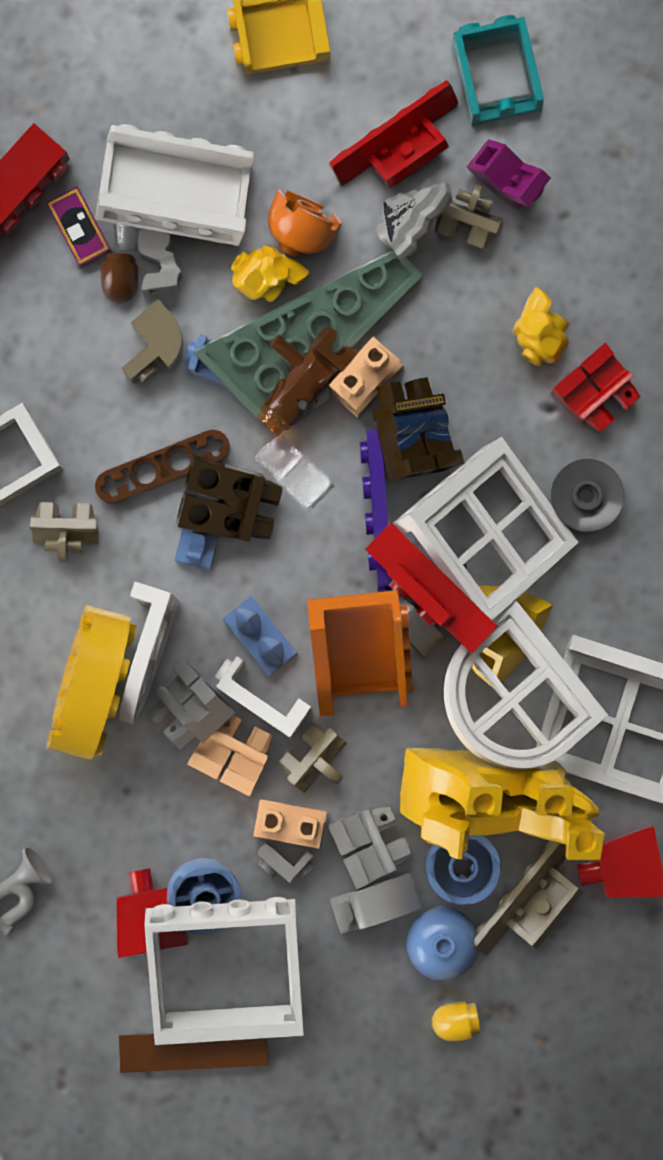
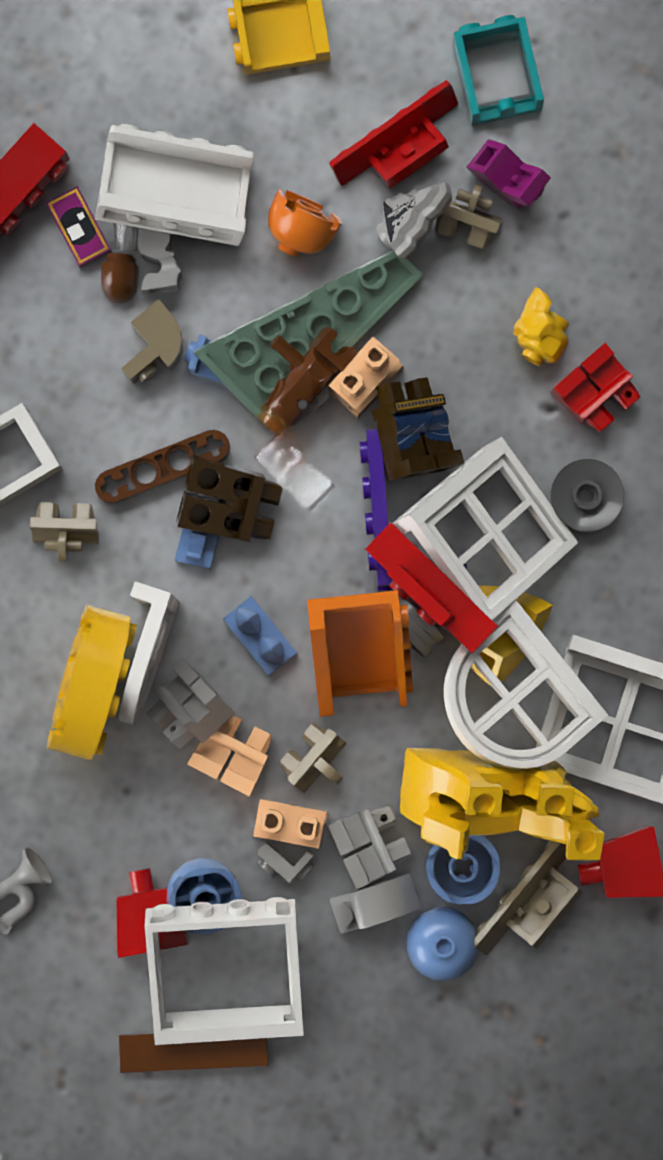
white panel [215,656,312,738] -> none
yellow head [231,245,310,302] -> none
yellow piece [432,1001,480,1041] -> none

